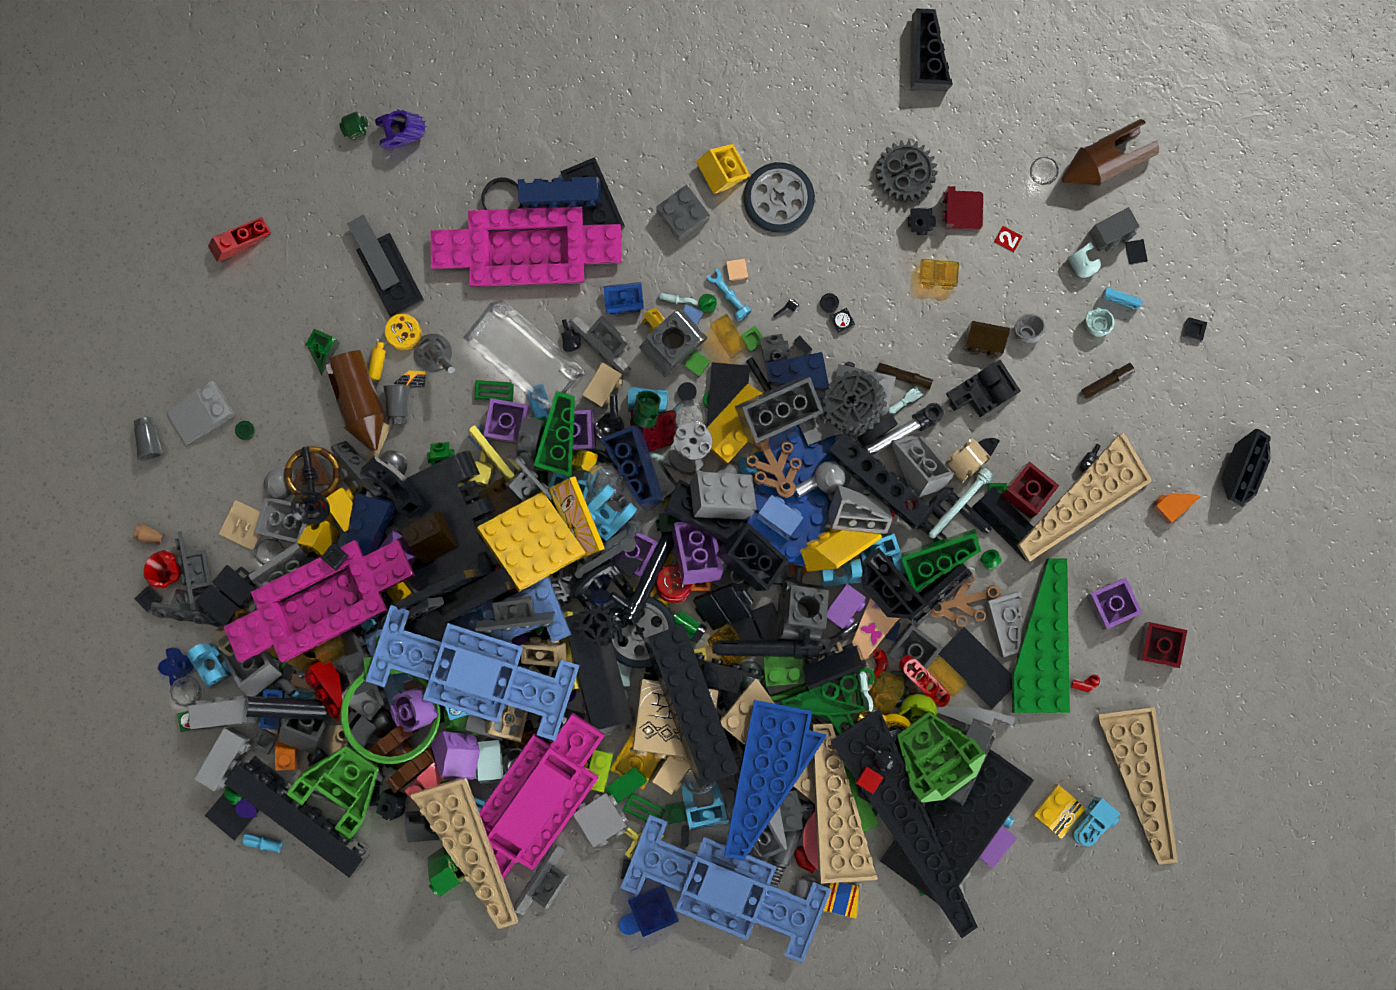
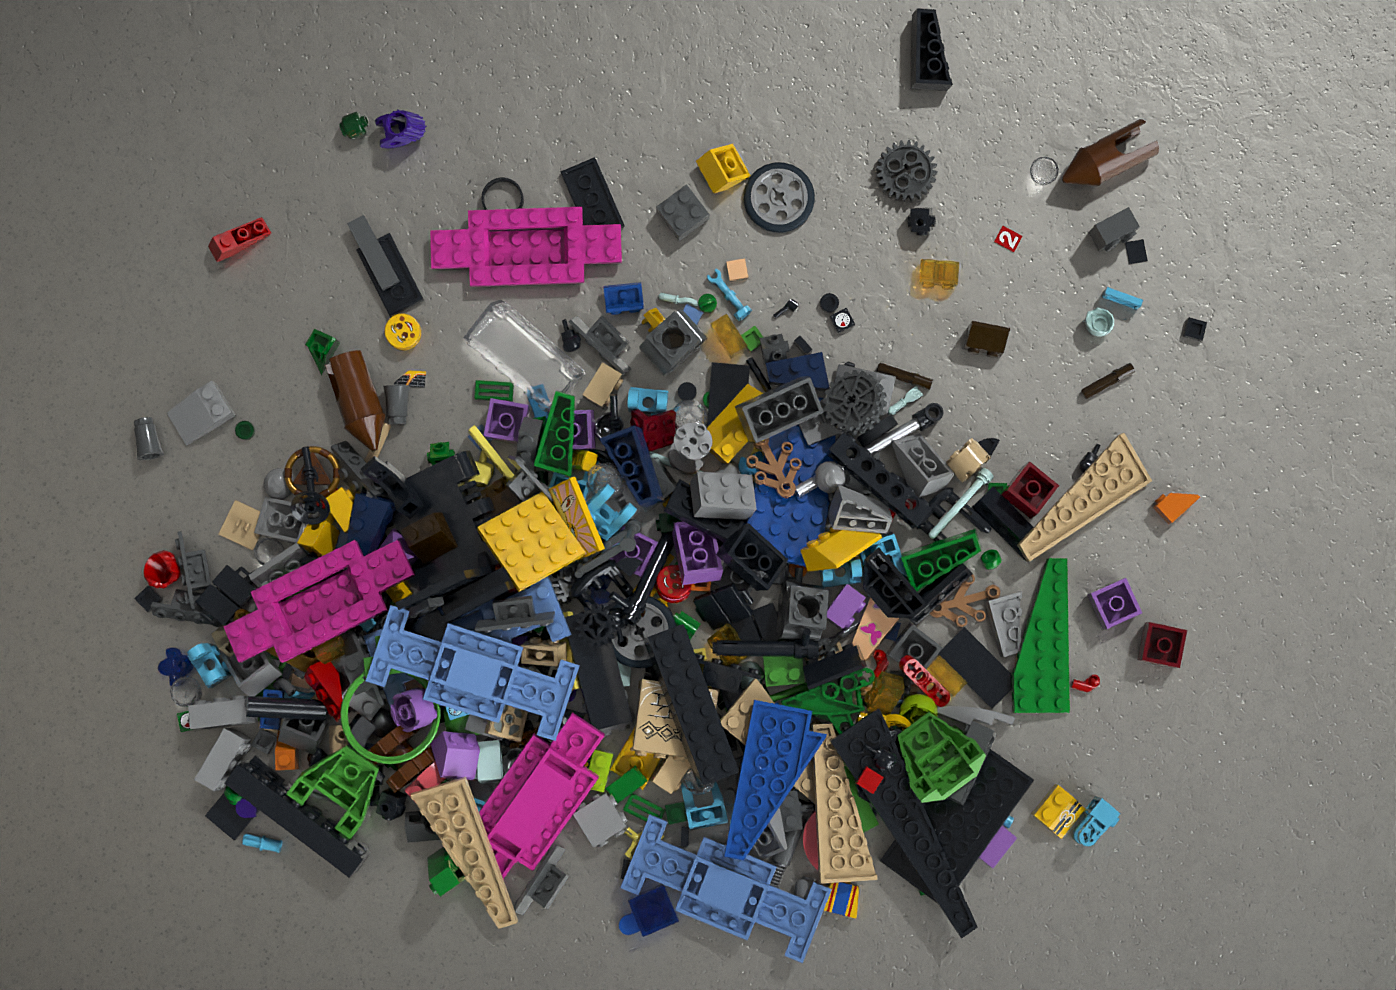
medium nougat cone [133,523,164,545] -> none
black tile [320,543,349,571] -> none
yellow cylinder [368,342,386,381] -> none
flat silver hair [379,450,408,475] -> none
dark grey dish [414,334,455,374] -> none
dark blue wedge [518,177,601,208] -> none
dark green wheel [632,391,661,428] -> none
bright green tile [684,350,711,377] -> none
black tile [691,623,707,643] -> none
medium blue brick [756,495,804,540] -> none
red arm [794,846,816,874] -> none
light aqua piece [858,671,873,712] -> none
dark red bracket [942,186,984,230] -> none
black plate [946,360,1021,417] -> none
light grey piece [1015,314,1046,343] -> none
light aqua helmet [1067,242,1101,278] -> none
tan wing [1097,707,1178,865] -> none
black wedge [1221,429,1271,507] -> none

